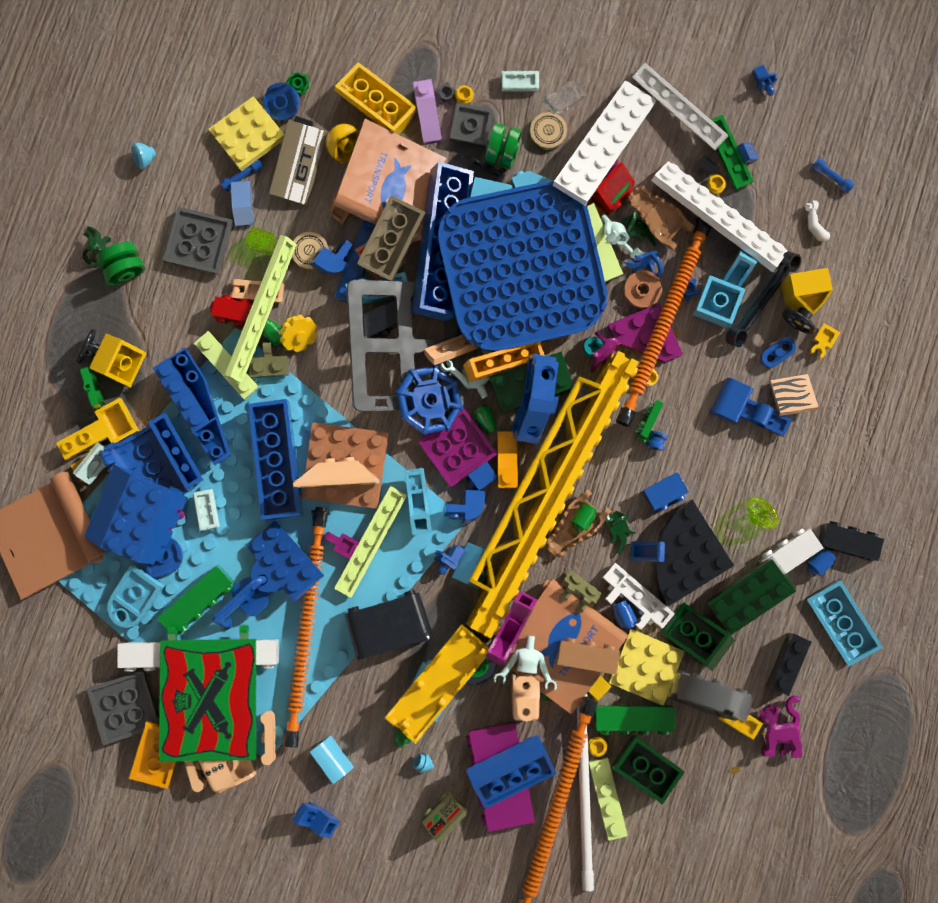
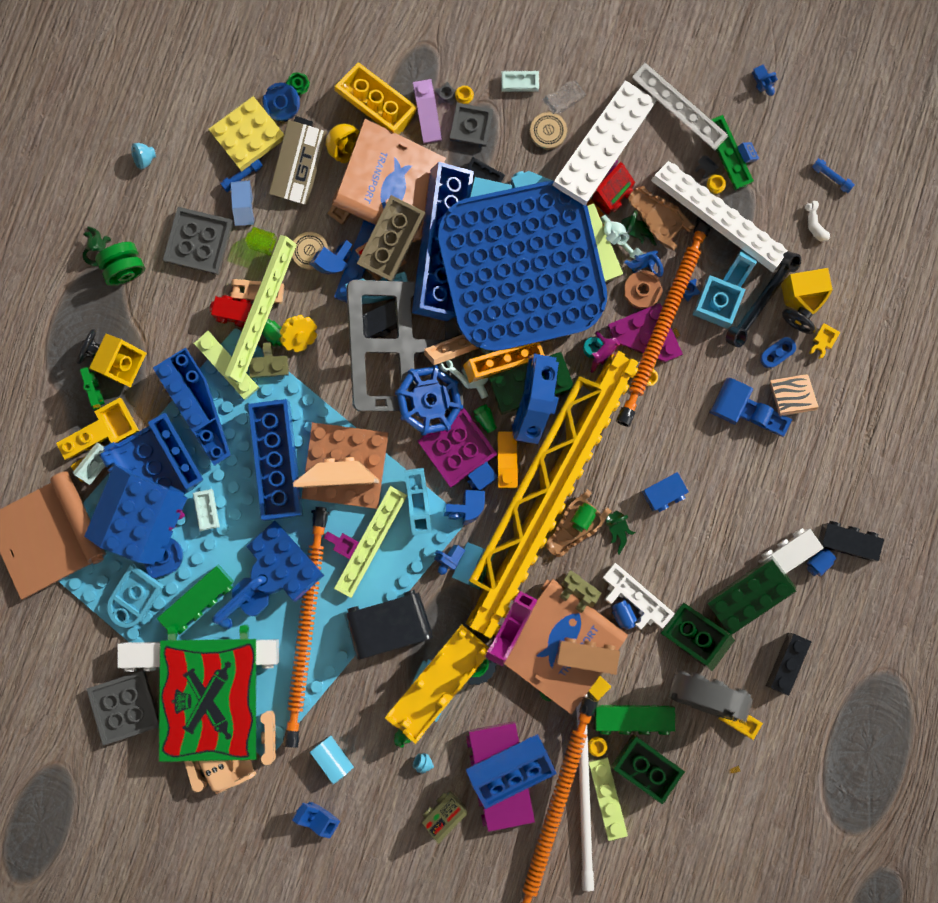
light orange plate [129,721,176,789] -> none
green wheel [485,123,522,170] -> none
light aqua piece [494,636,557,691] -> none
light nougat piece [511,673,539,721] -> none
light yellow plate [608,629,685,706] -> none
blue tile [631,541,665,562] -> none
green plate [635,400,664,443] -> none
blue wheel [646,431,668,451] -> none
black brick [653,499,734,607] -> none
clear neon green piece [747,497,779,529] -> none
magenta animal [757,695,802,758] -> none
medium azure slope [807,579,883,667] -> none

